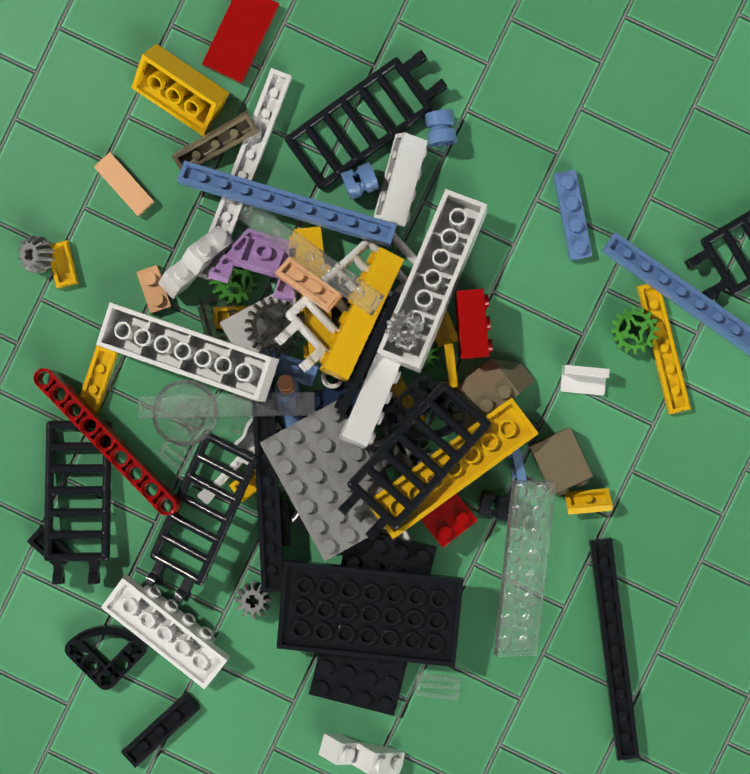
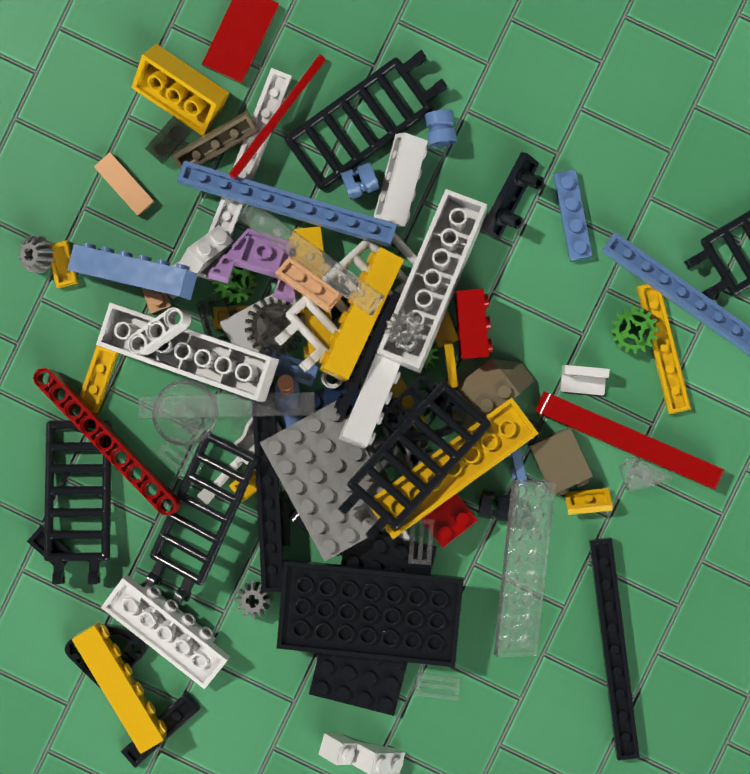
none -> medium blue brick [67,242,197,300]
none -> yellow brick [71,622,167,754]
none -> white beam [128,308,191,355]
none -> clear smoke plate [145,116,192,164]
none -> red piece [228,55,326,180]
none -> clear tile [408,519,434,565]
none -> black plate [480,151,544,241]
none -> red beam [535,391,724,490]
none -> clear slope [618,457,673,492]

